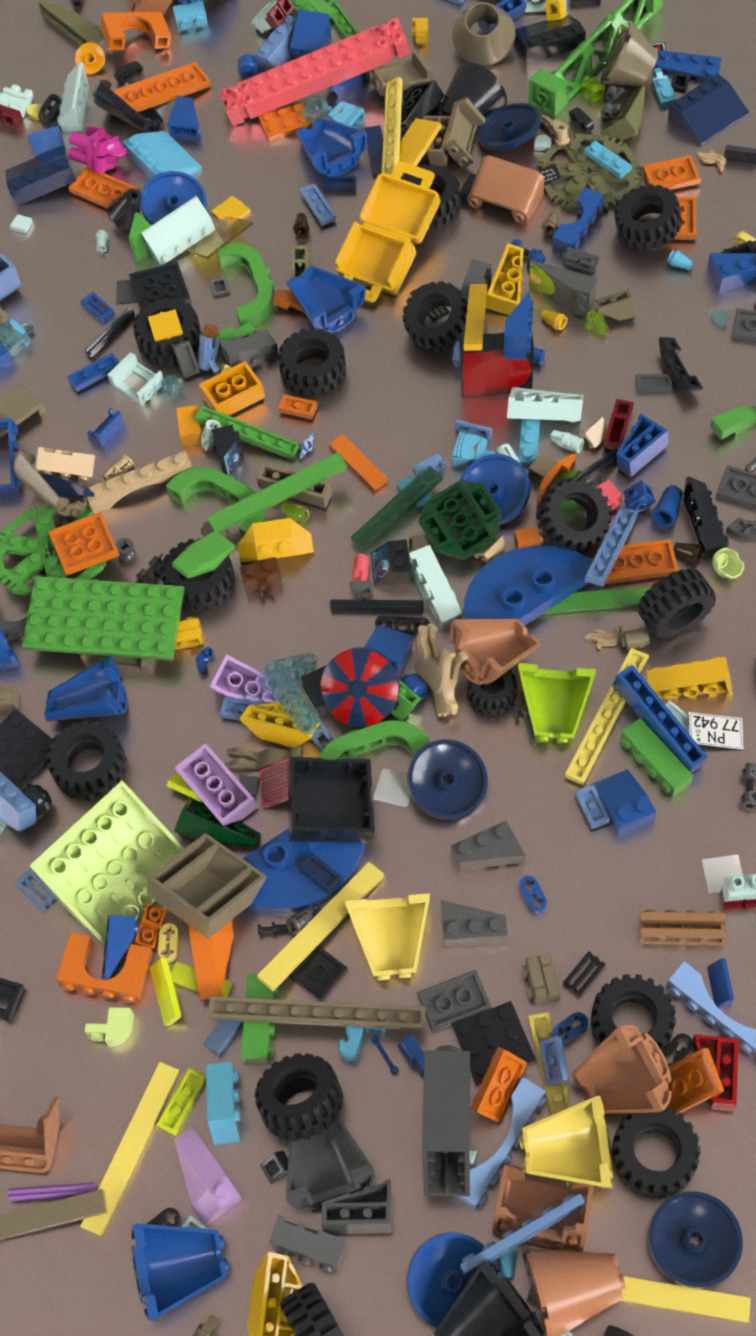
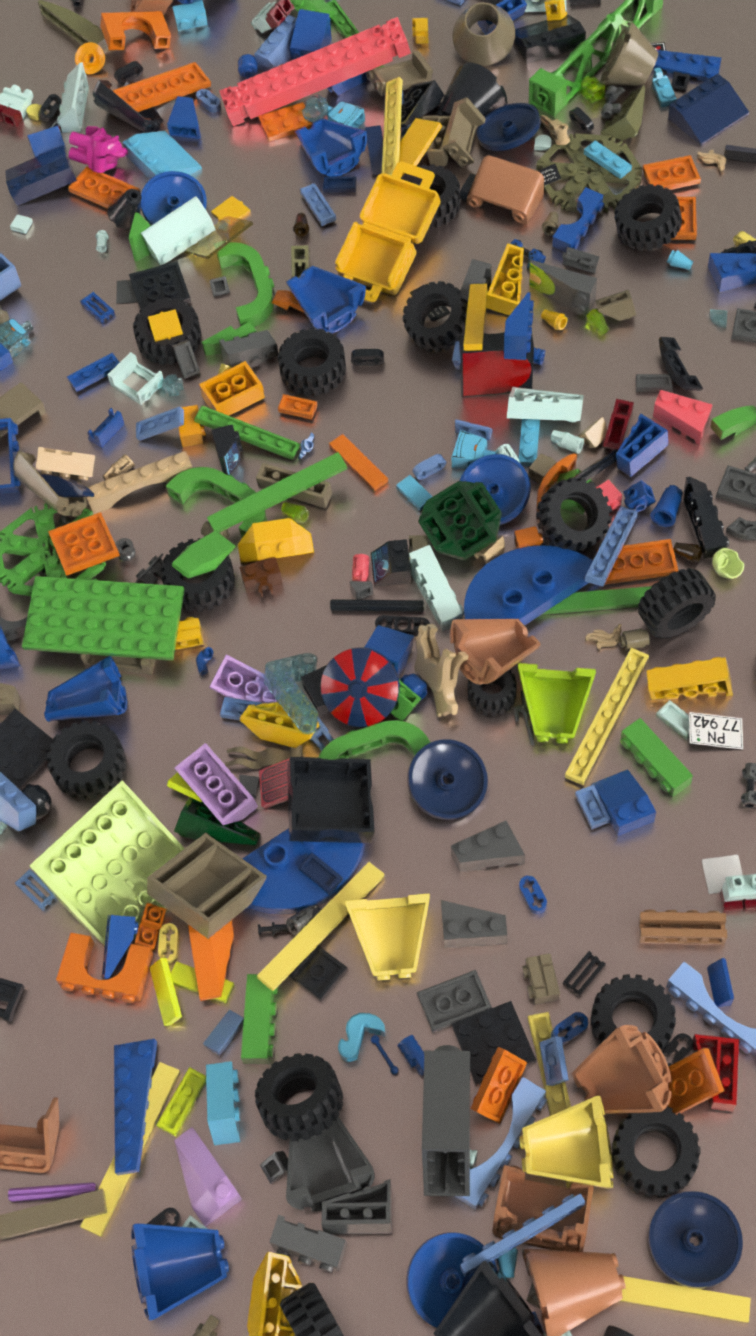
black axle [85,308,135,358] -> none
yellowish green brick [85,1007,134,1047] -> none
medium blue piece [197,325,221,375] -> none
light aqua hinge [201,420,222,451] -> none
dark tan plate [208,996,426,1031] -> none
clear green plate [350,465,443,551] -> none
white sticker [373,768,411,807] -> none
blue brick [613,665,708,773] -> none
none -> blue wing [114,1039,157,1175]
none -> medium blue plate [136,406,184,441]
none -> medium blue beam [196,89,222,113]
none -> black beam [351,349,384,366]
none -> coral wedge [653,390,712,445]

